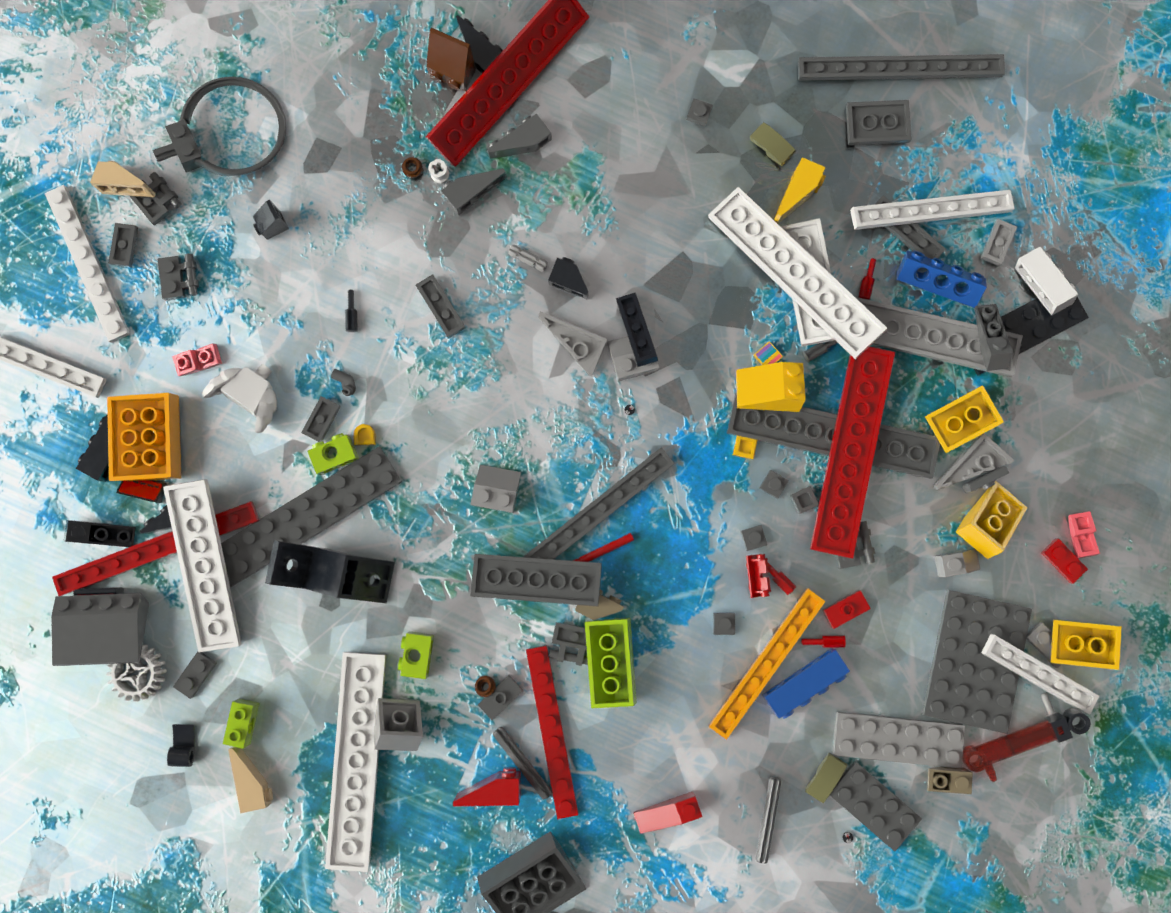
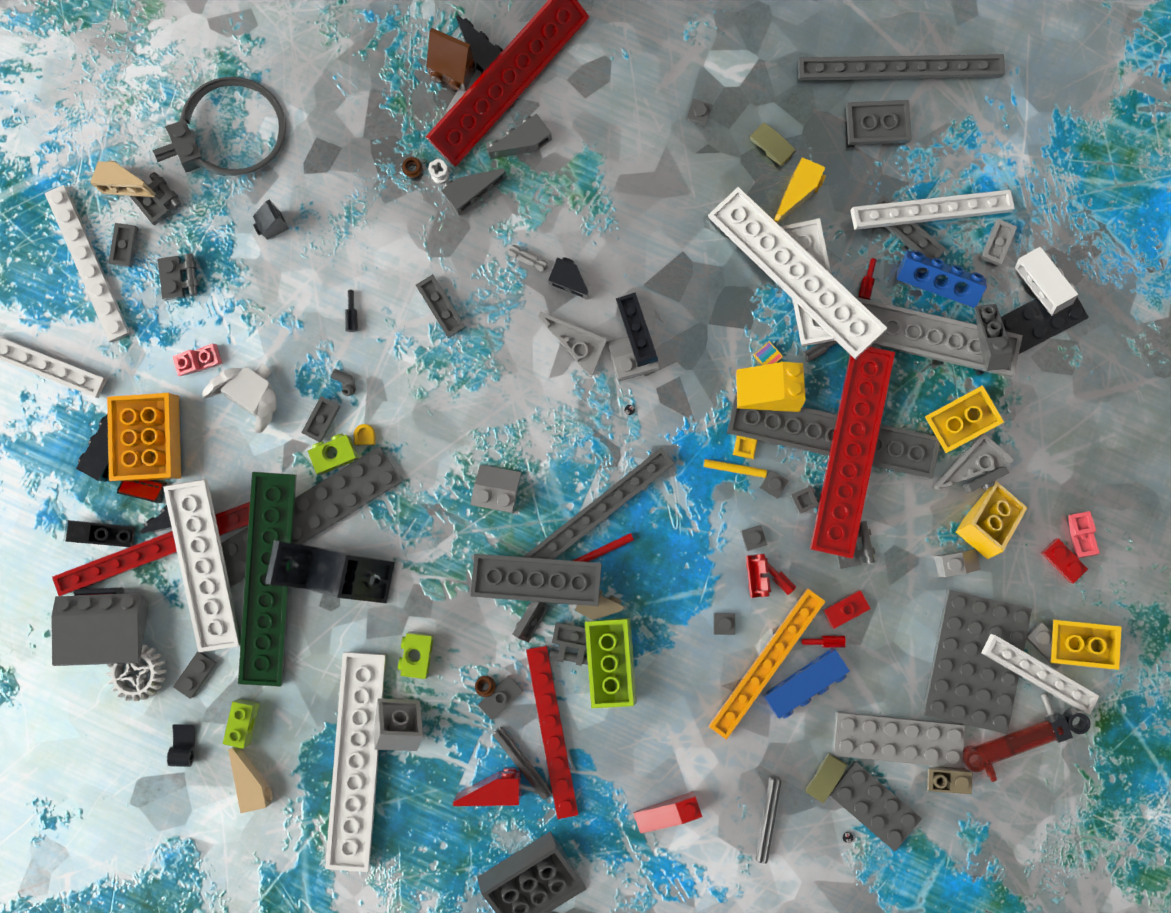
none -> dark green plate [238,472,297,687]
none -> dark grey plate [512,602,550,643]
none -> yellow bar [703,459,767,478]

